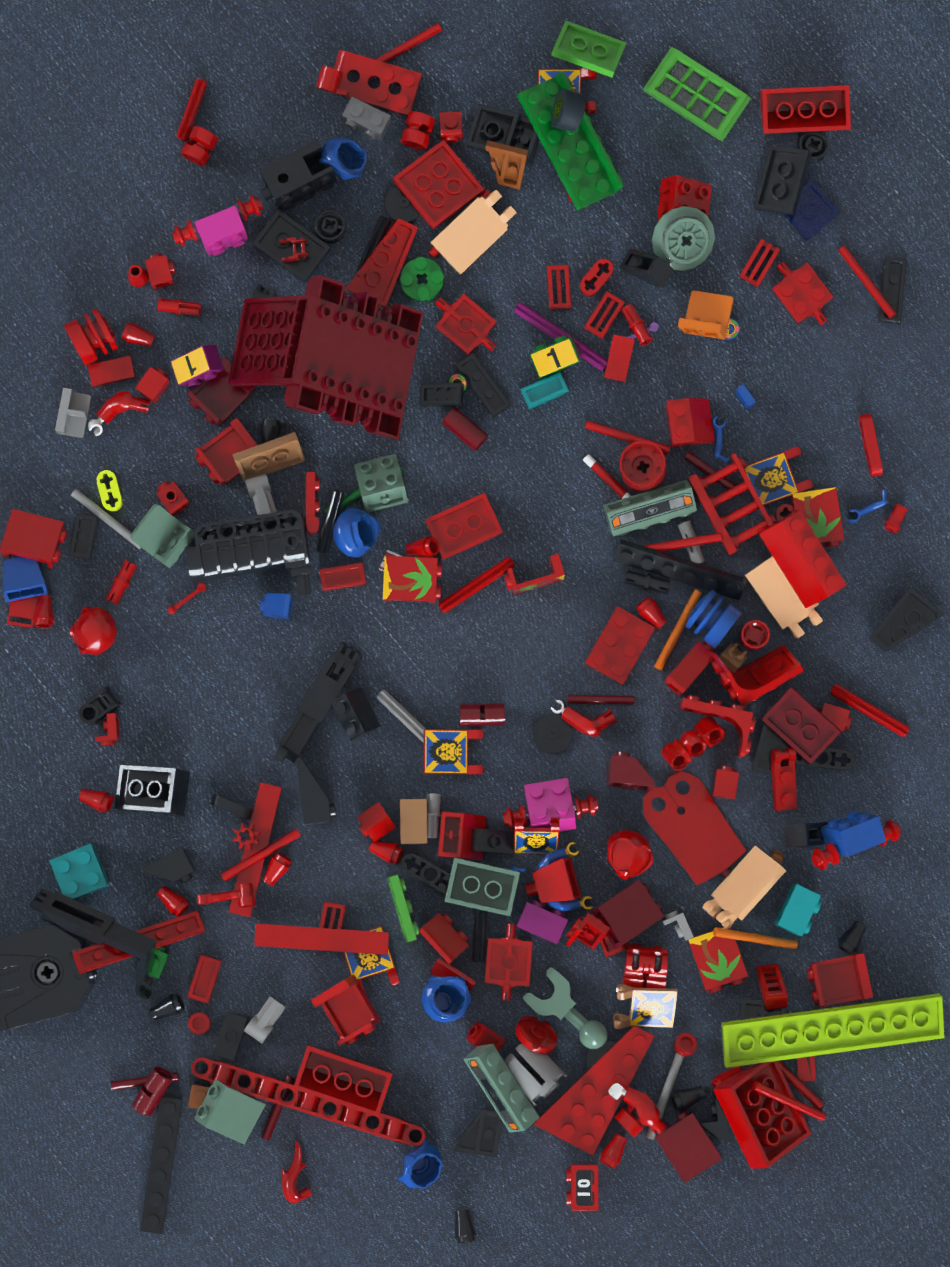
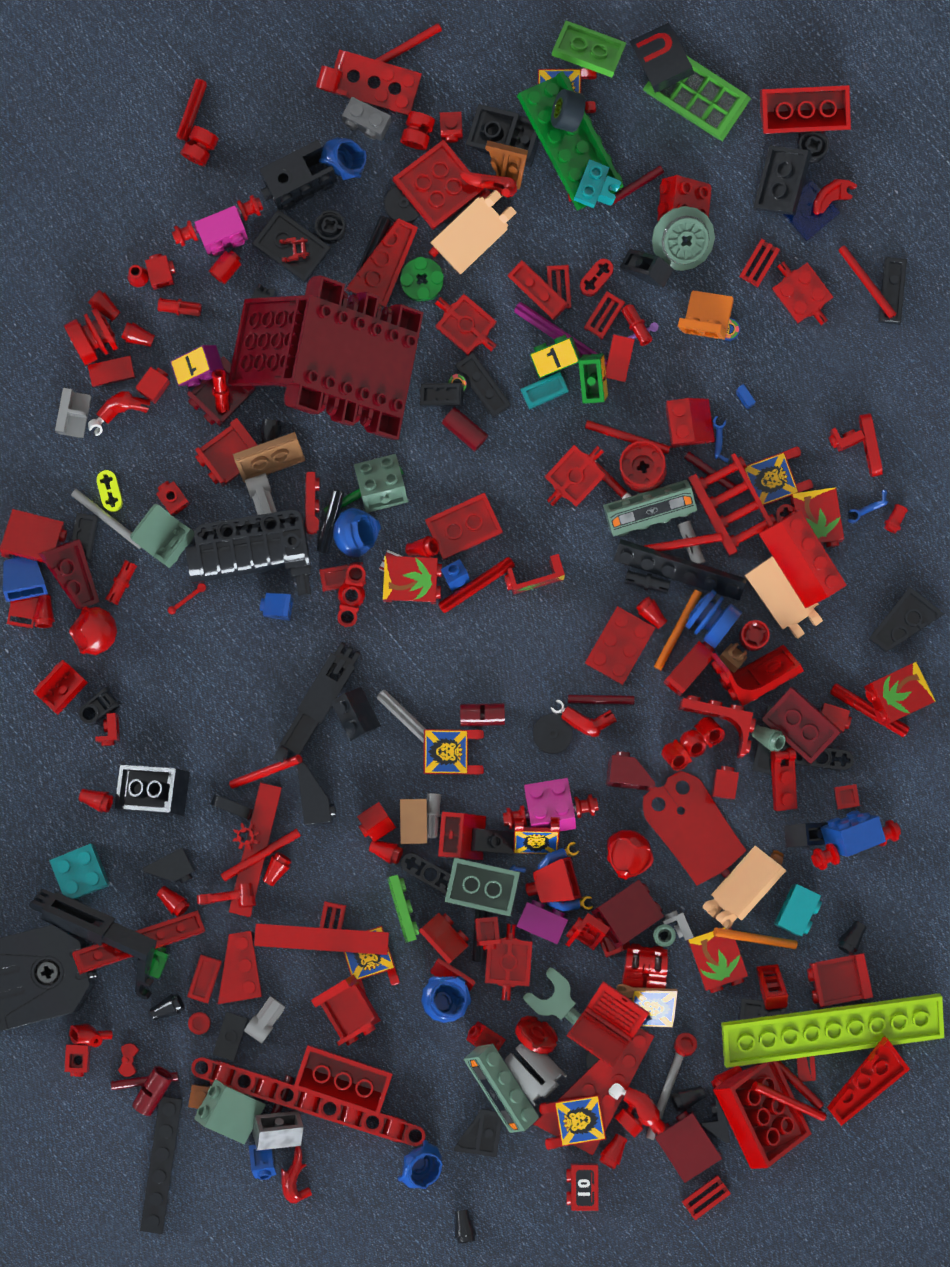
none -> red bracket [33,660,88,715]
none -> dark red wing [39,539,99,609]
none -> red brick [64,1044,91,1077]
none -> red piece [69,1023,113,1047]
none -> red cone [88,290,121,322]
none -> red piece [118,1043,139,1077]
none -> red brick [208,250,242,285]
none -> red pin [212,369,230,413]
none -> red wing [218,931,262,1004]
none -> red bar [229,754,302,789]
none -> blue bracket [249,1145,277,1180]
none -> flat silver brick [253,1111,304,1151]
none -> red piece [338,562,366,627]
none -> blue bracket [440,559,471,591]
none -> red piece [460,172,517,198]
none -> red bracket [475,916,502,950]
none -> red tile [507,260,569,320]
none -> flag [539,1094,606,1150]
none -> red plate [544,445,607,507]
none -> red piece [566,981,649,1068]
none -> teal plate [574,159,621,208]
none -> green brick [578,353,608,404]
none -> dark red bar [608,165,664,207]
none -> black slope [629,22,694,93]
none -> sand green cone [653,924,676,947]
none -> red tile [681,1175,731,1220]
none -> sand green cone [752,725,786,751]
none -> red piece [813,179,857,215]
none -> red wing [827,1036,910,1126]
none -> red bracket [828,427,865,452]
none -> red plate [834,784,860,810]
none -> red panel [864,662,936,726]

